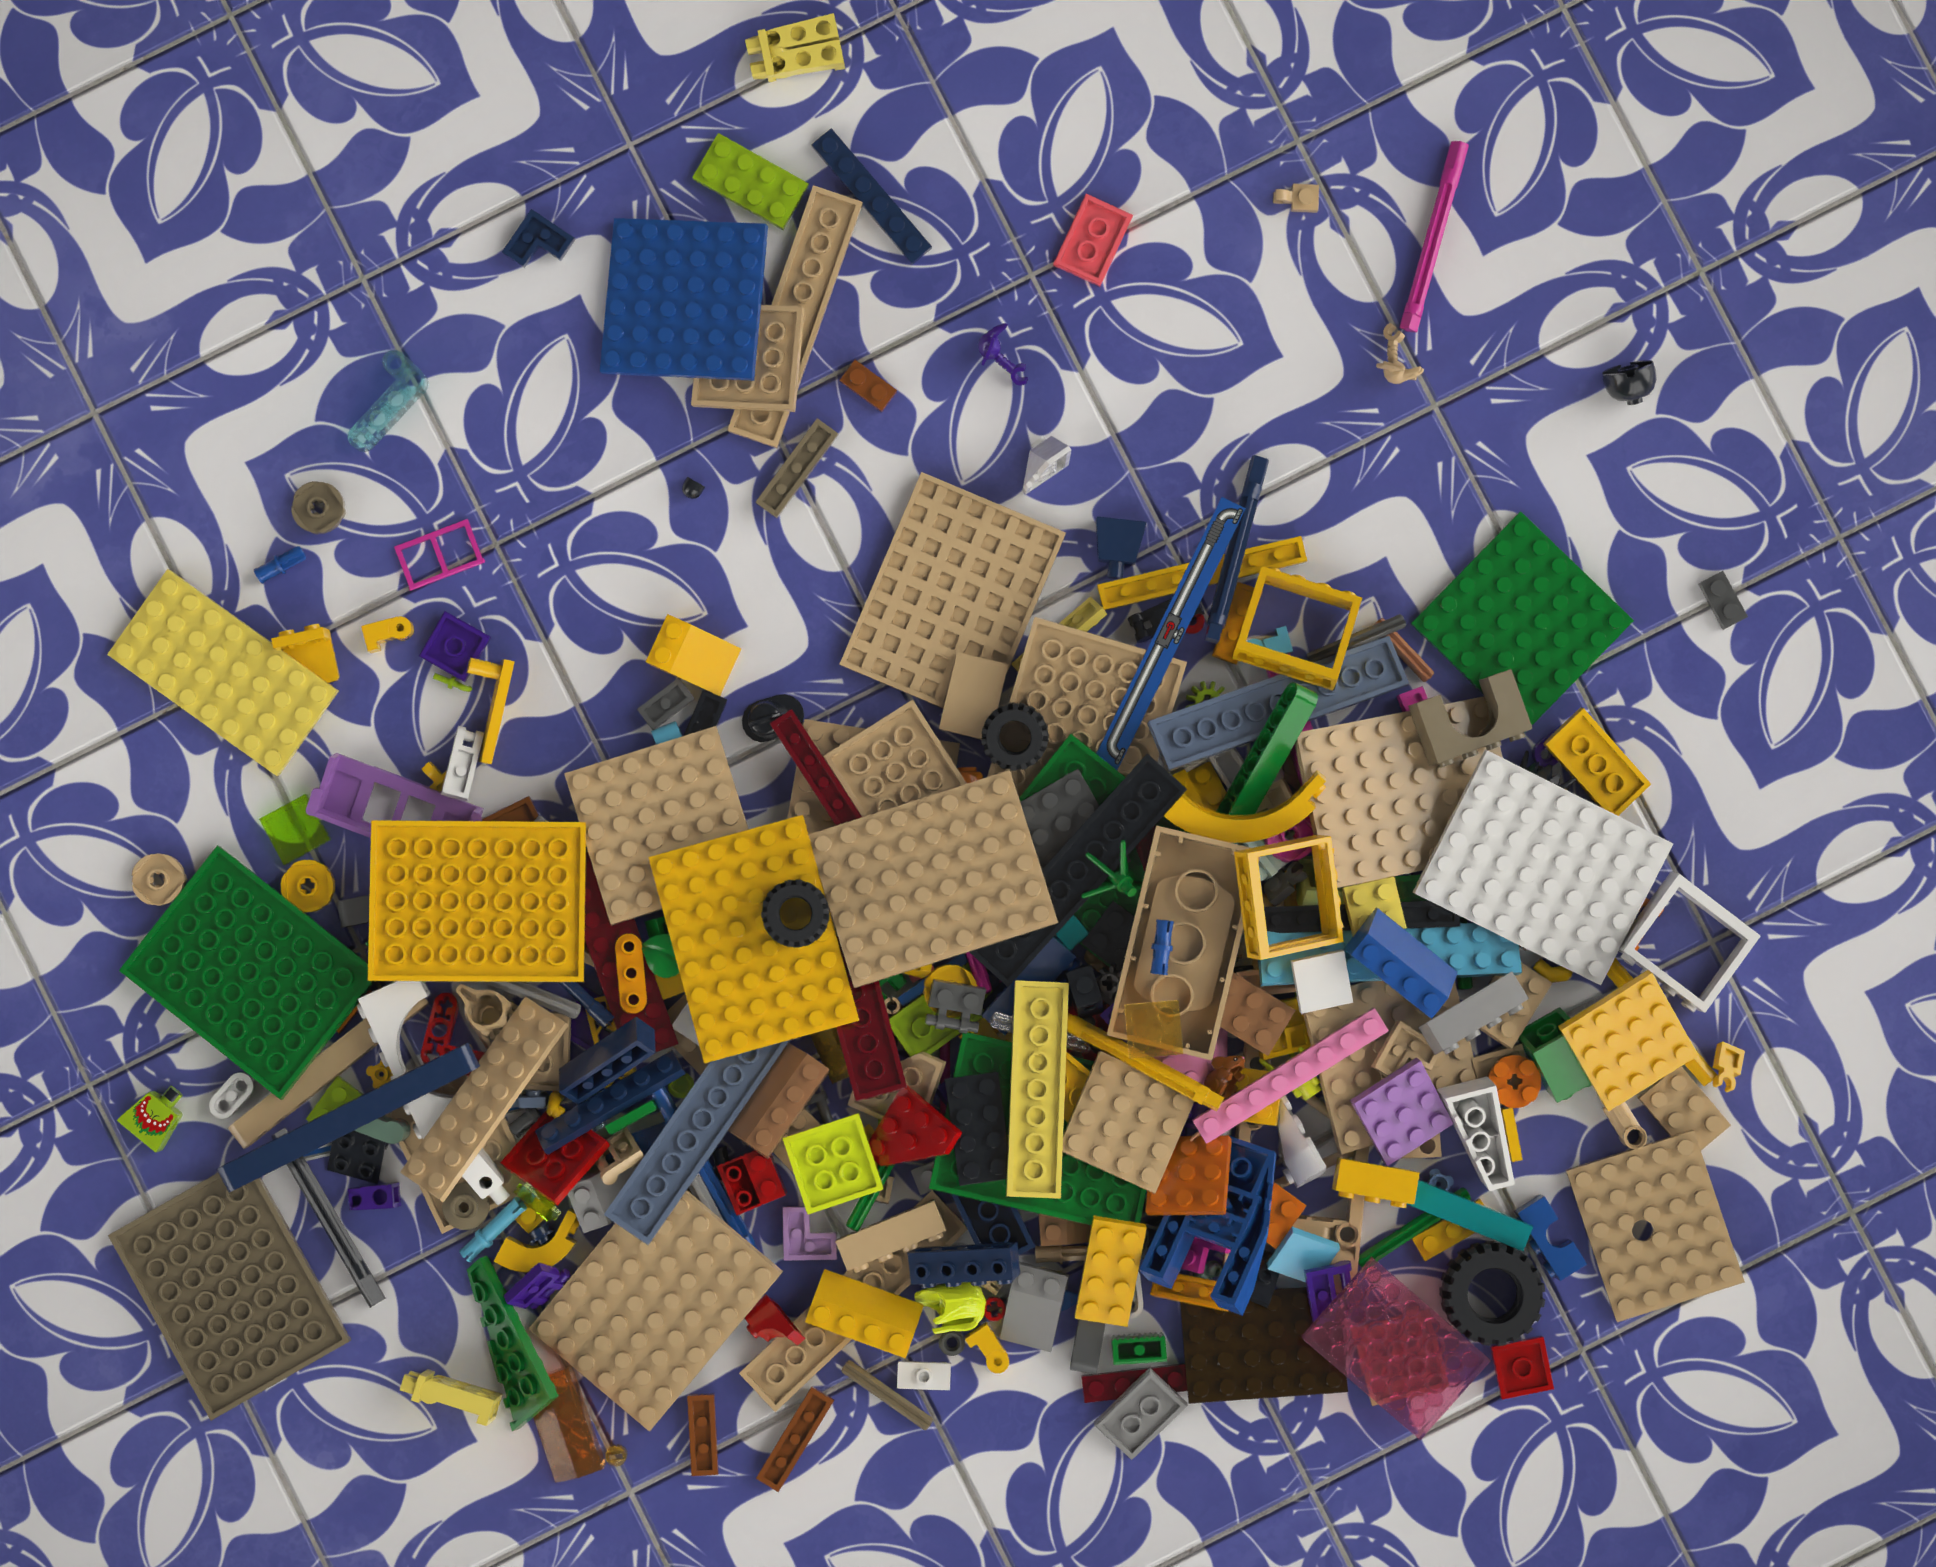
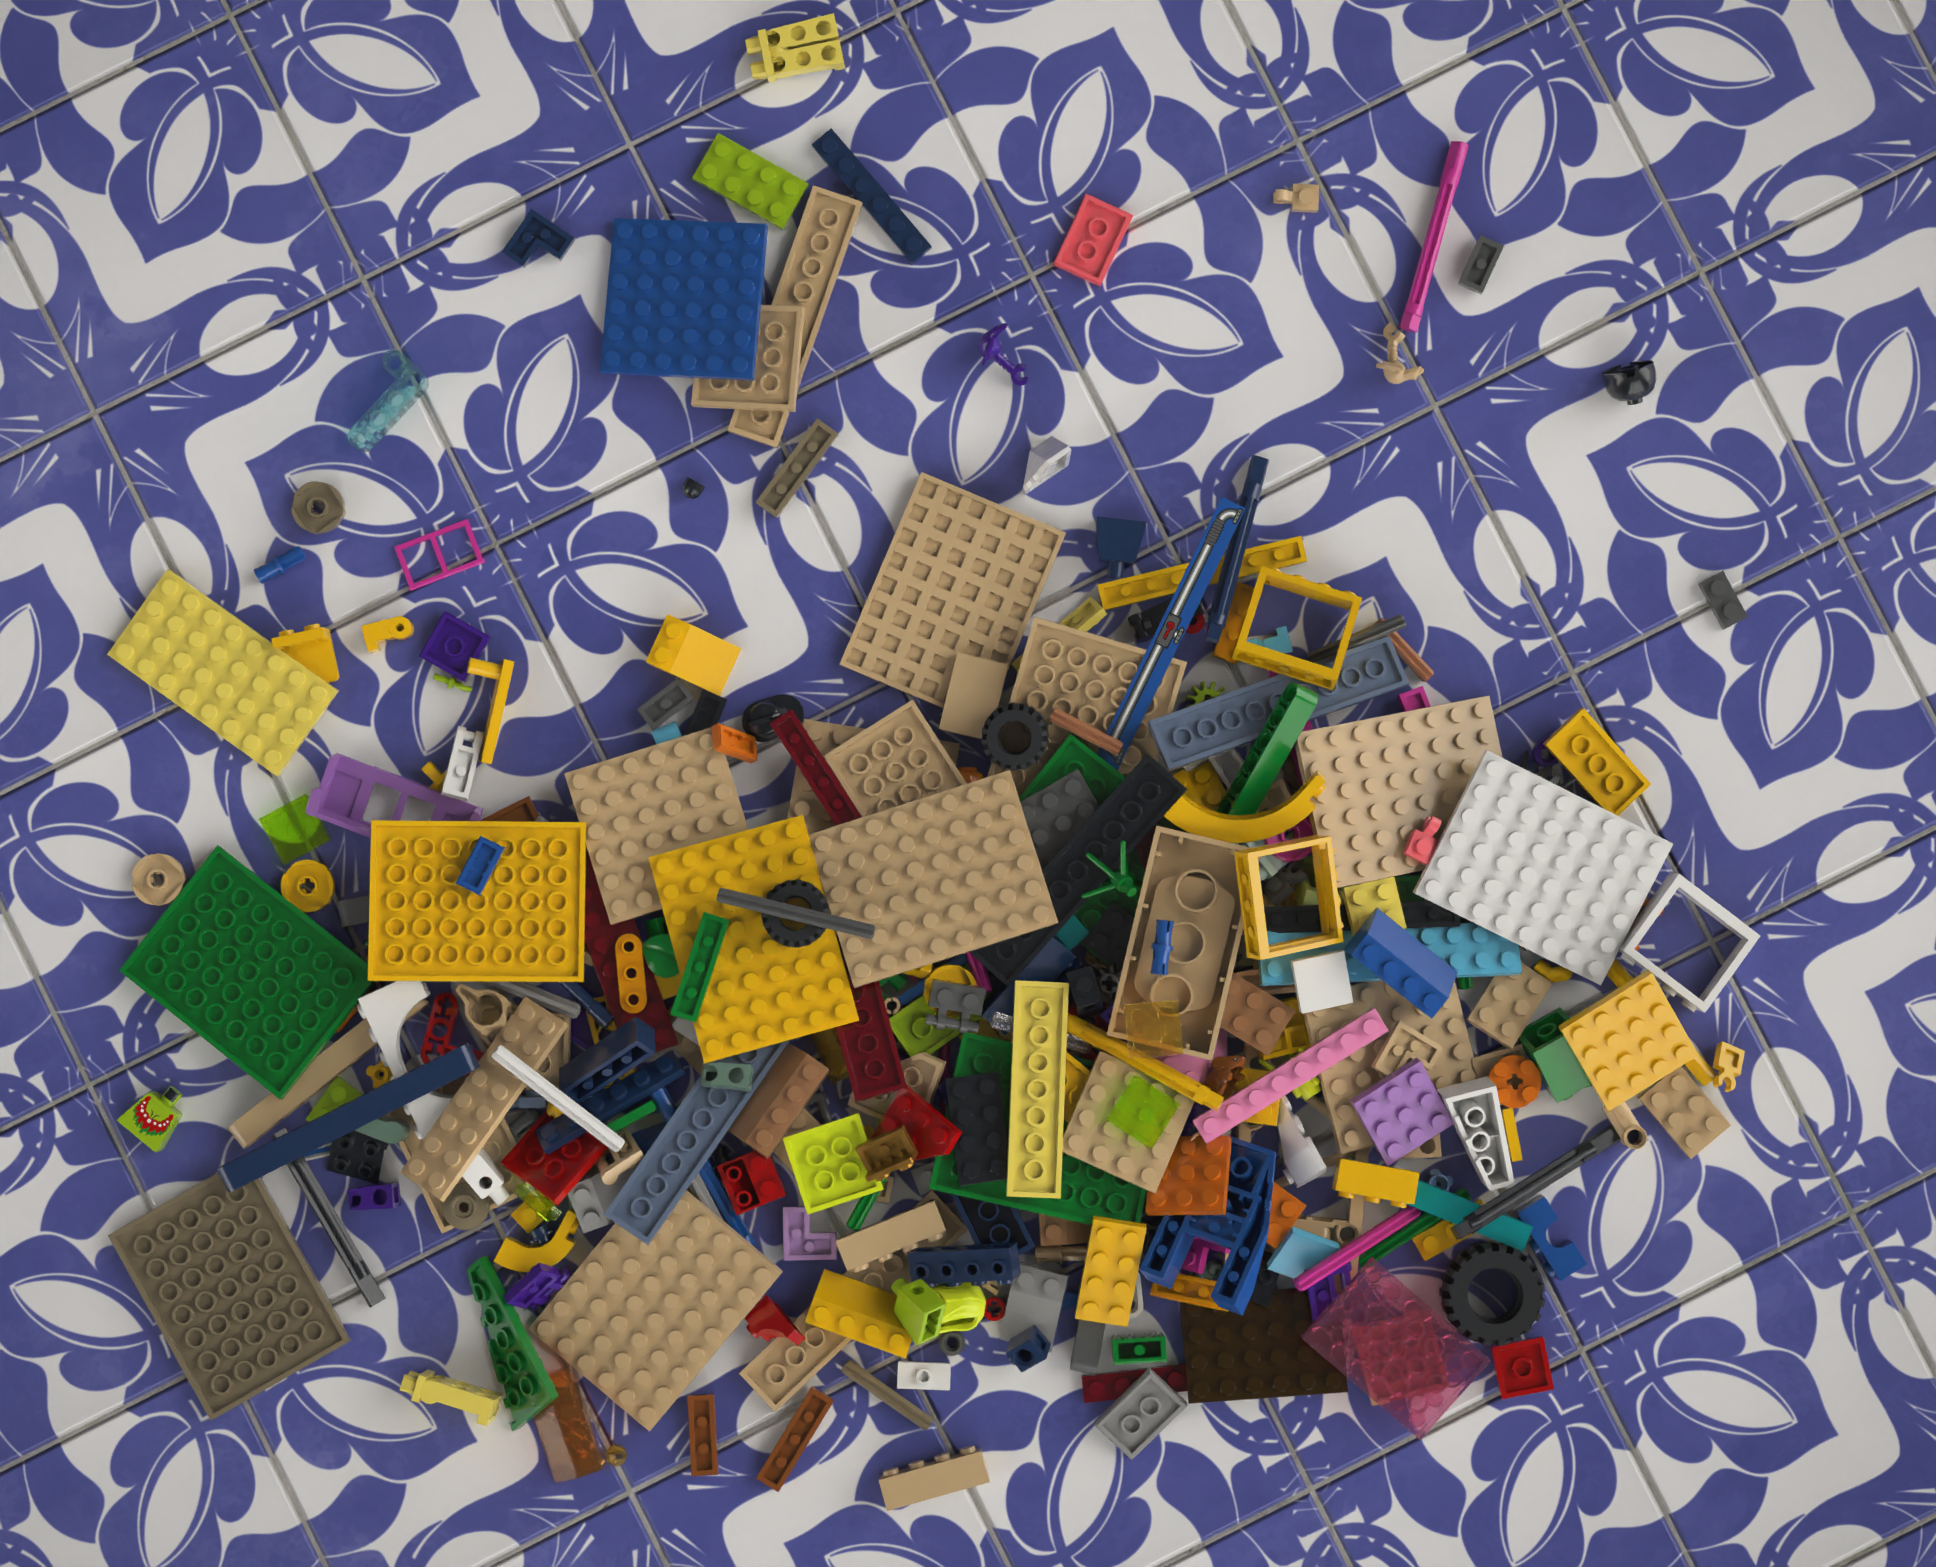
white plate [209,1072,255,1119] -> none
medium azure pin [459,1197,527,1262] -> none
lime plate [668,1073,694,1098] -> none
dark orange plate [840,360,897,412] -> none
yellow leg [964,1321,1009,1373] -> none
dark tan arch [1408,669,1533,768] -> none
green plate [1411,511,1634,733] -> none
light grey brick [1418,972,1529,1055] -> none
tan plate [1566,1130,1745,1322] -> none
none -> blue plate [456,836,505,896]
none -> white axle [491,1045,625,1152]
none -> green plate [670,912,730,1023]
none -> sand green leg [701,1062,753,1092]
none -> orange plate [712,723,758,764]
none -> dark grey axle [717,888,875,939]
none -> pearl gold bracket [855,1125,918,1182]
none -> tan brick [879,1445,990,1511]
none -> lime torso [891,1278,946,1346]
none -> dark blue brick [1006,1325,1051,1372]
none -> nougat axle [1049,708,1123,755]
none -> clear neon green tile [1106,1075,1180,1149]
none -> dark pink axle [1294,1205,1421,1291]
none -> coral plate [1402,816,1442,865]
none -> black piece [1450,1125,1620,1240]
none -> dark grey plate [1457,235,1504,295]

